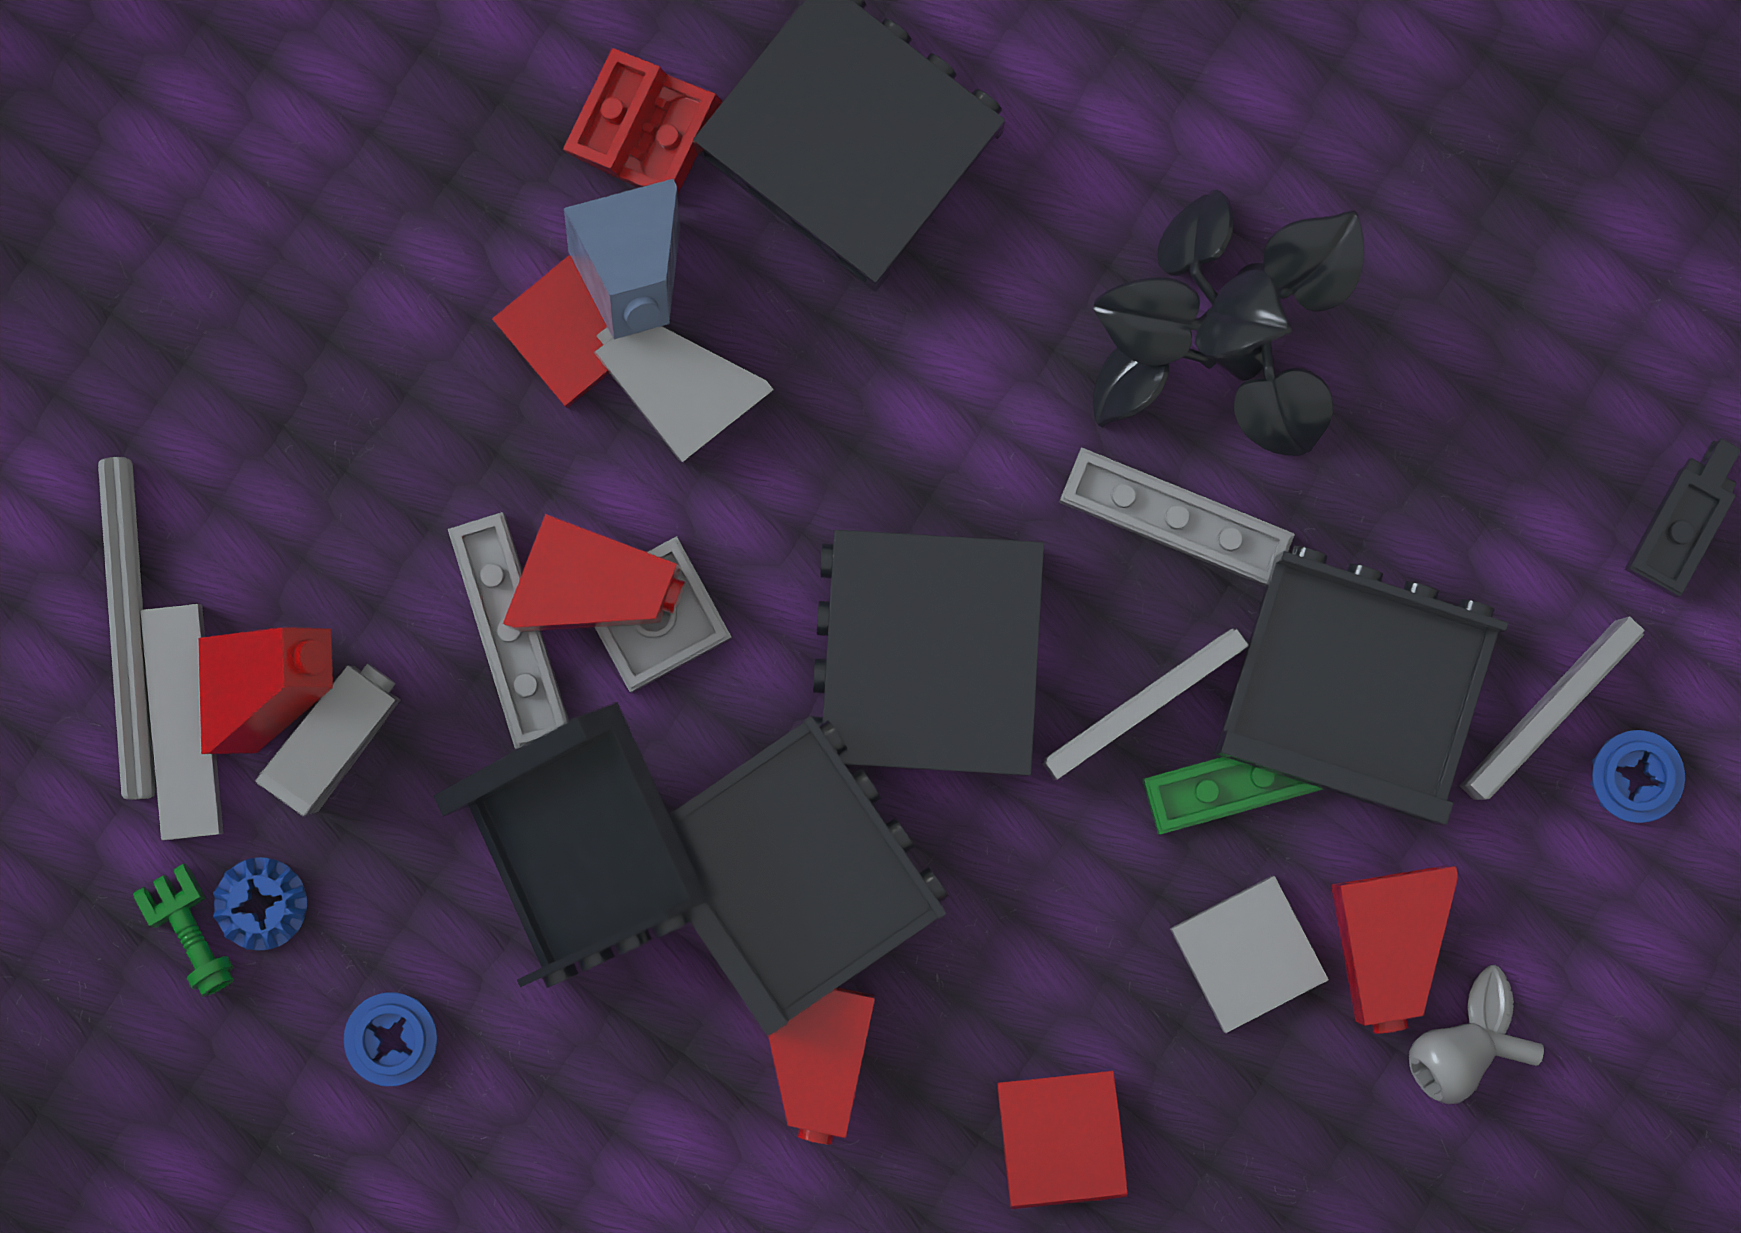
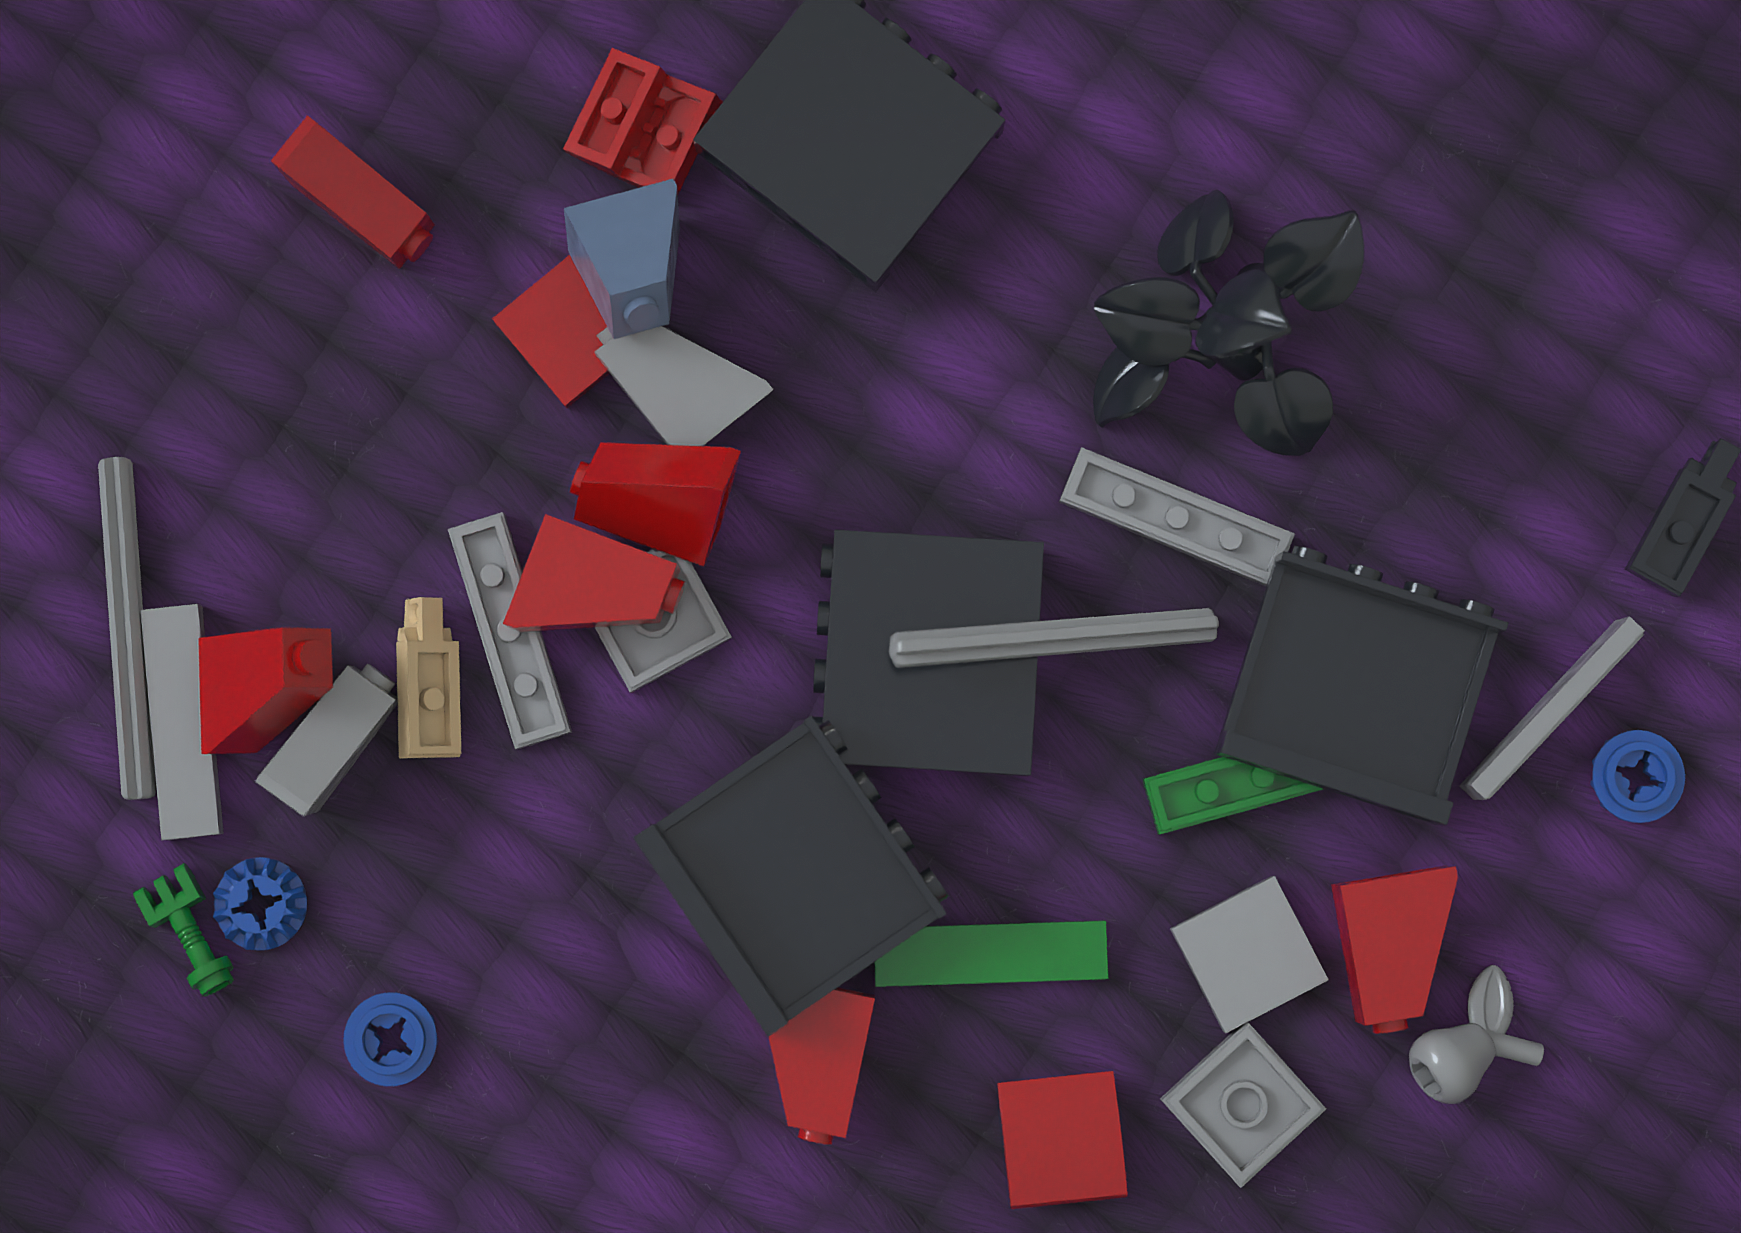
black panel [434,702,708,988] -> none
light grey tile [1042,628,1249,780] -> none
none -> red slope [271,115,435,269]
none -> tan hinge [396,597,461,758]
none -> red slope [570,442,741,566]
none -> green tile [875,920,1108,987]
none -> light grey axle [889,608,1219,668]
none -> light grey tile [1160,1022,1326,1188]

